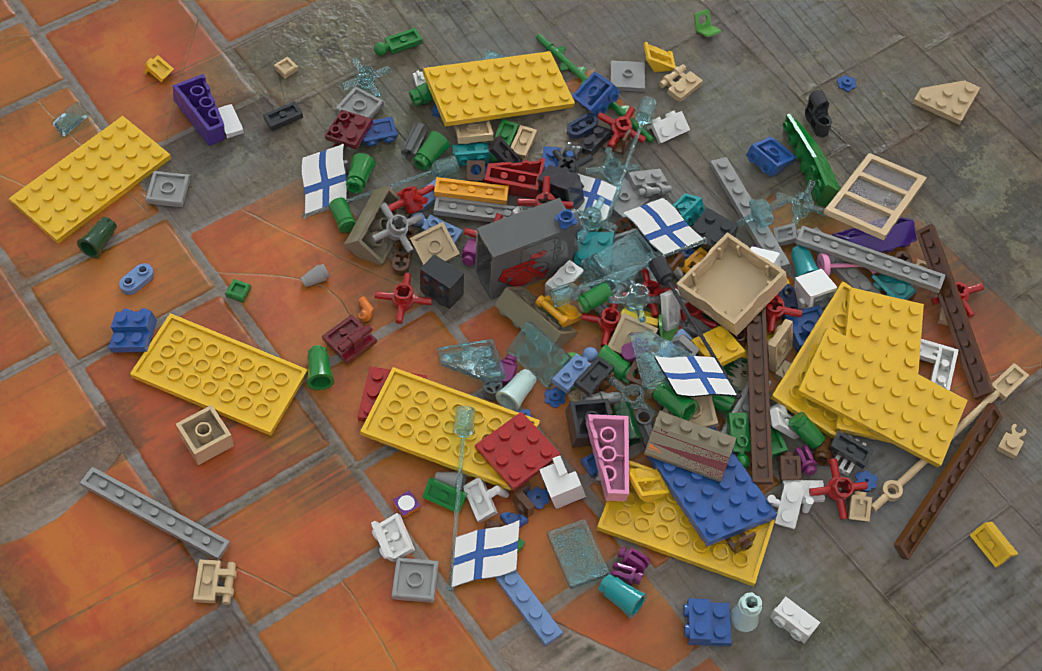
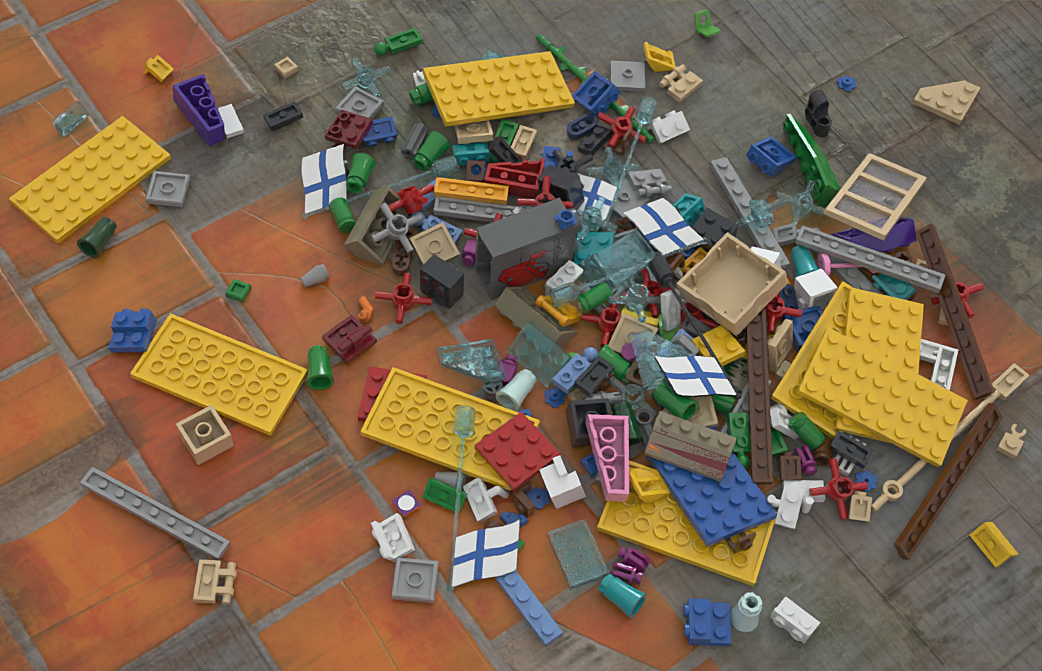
medium blue plate [119,263,154,295] -> none
dark grey wheel [563,141,583,161] -> none

